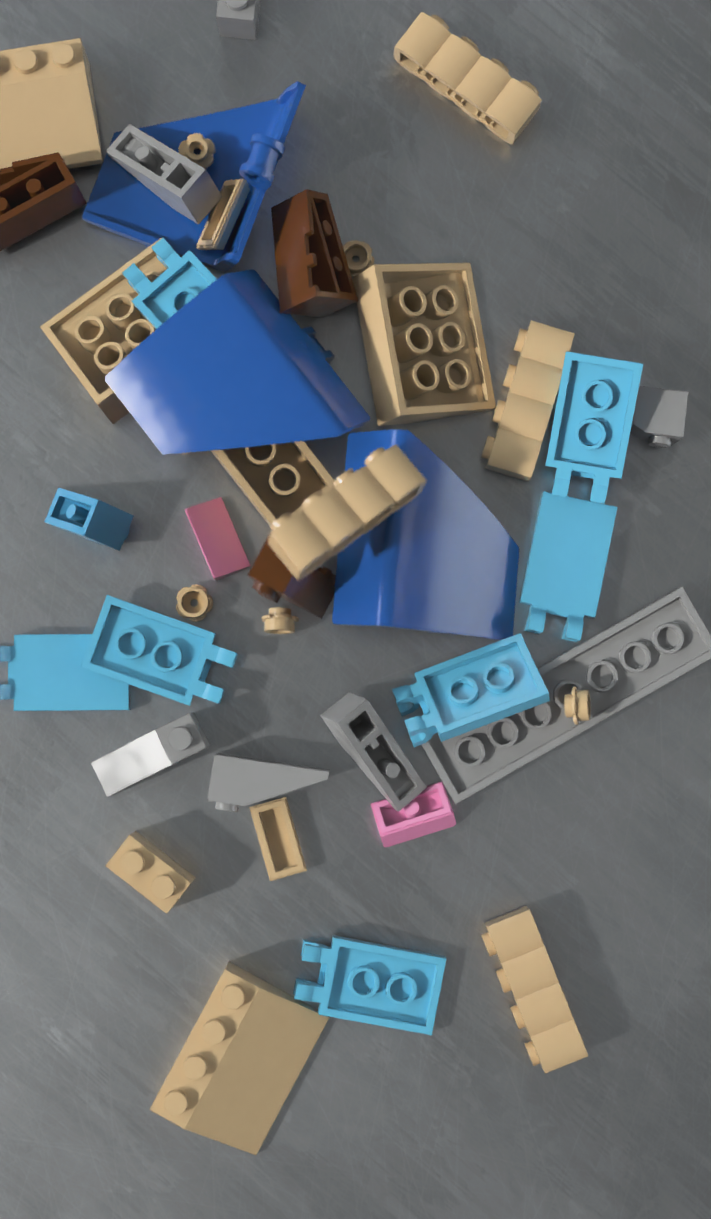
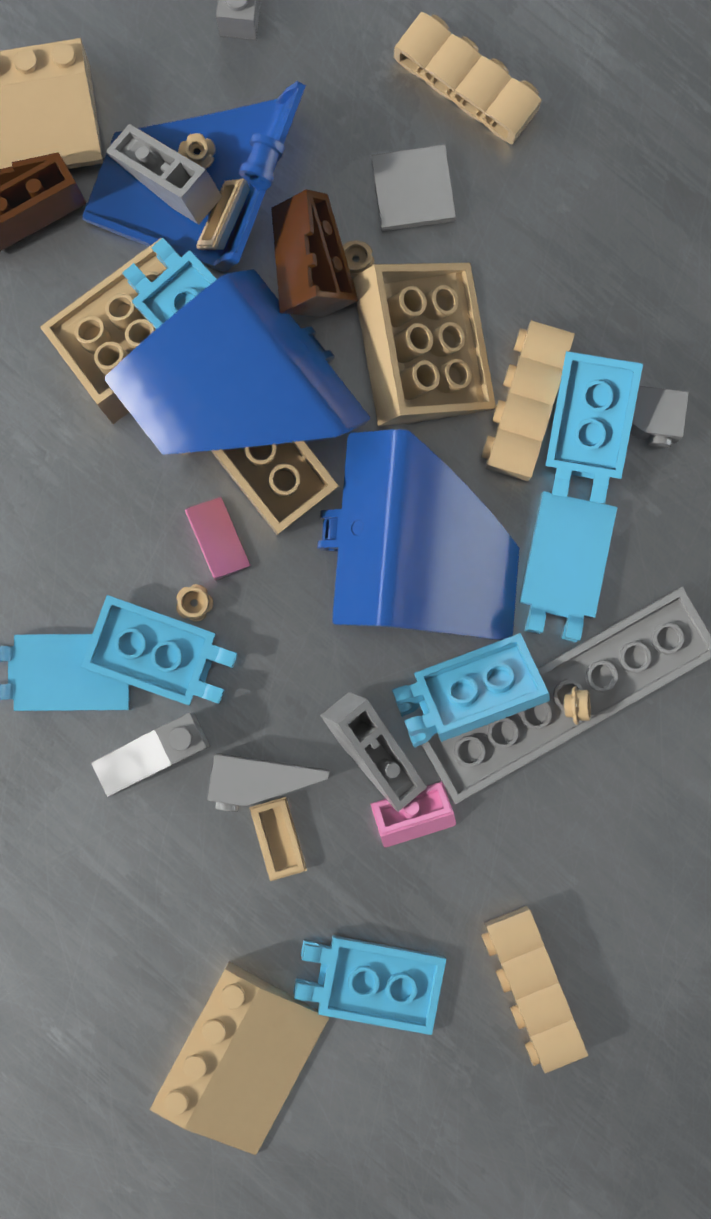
dark azure slope [44,487,134,551] -> none
tan brick [106,831,196,914] -> none
reddish brown wedge [248,532,336,619] -> none
tan plate [261,607,299,634] -> none
tan brick [268,445,427,580] -> none
none -> light grey tile [371,145,456,231]

